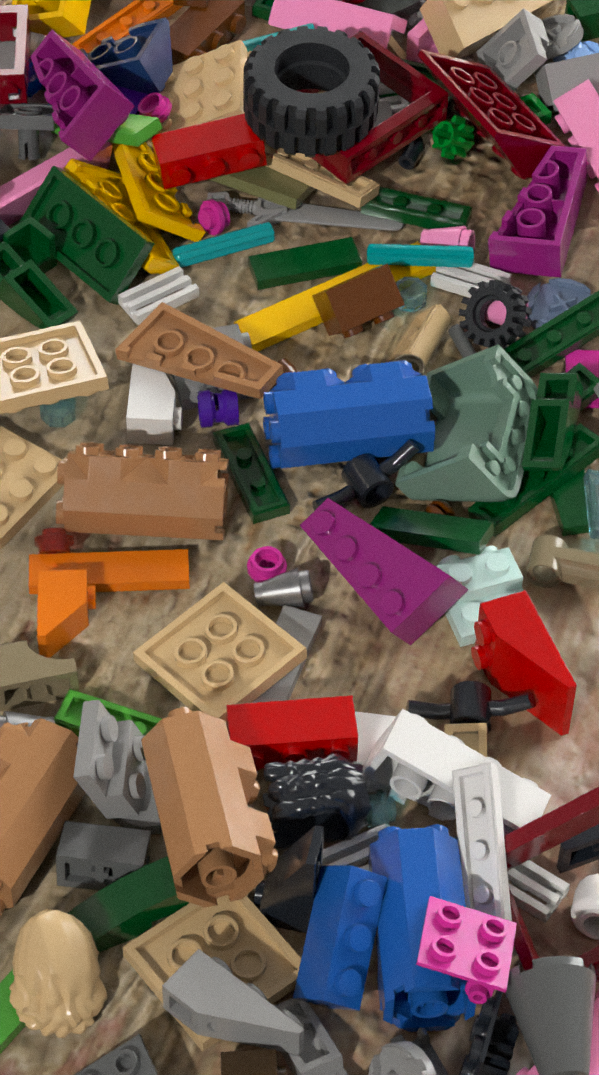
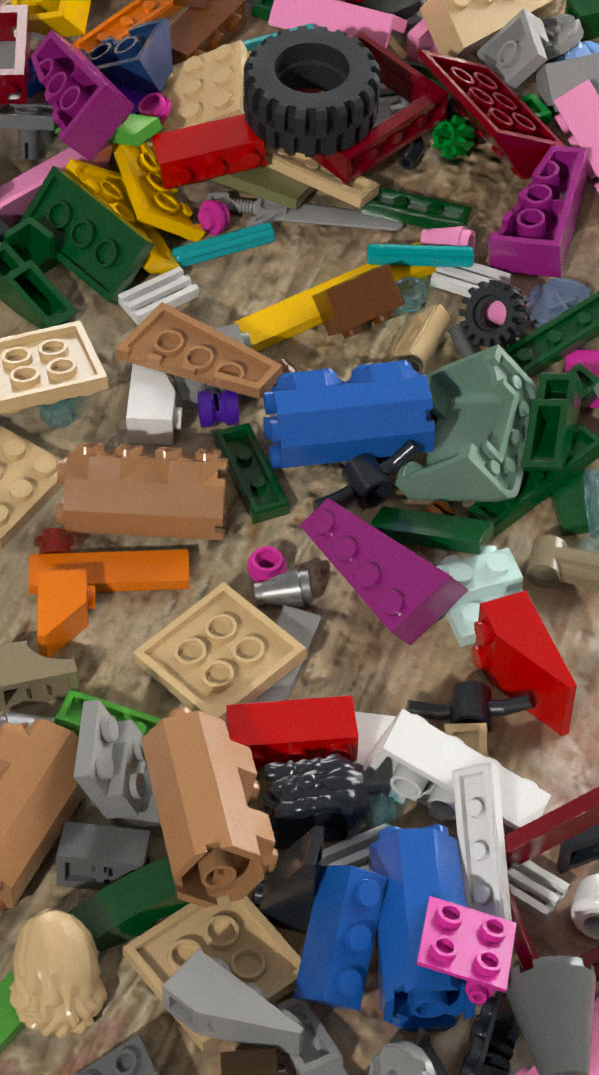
dark green tile [248,237,362,290] -> none

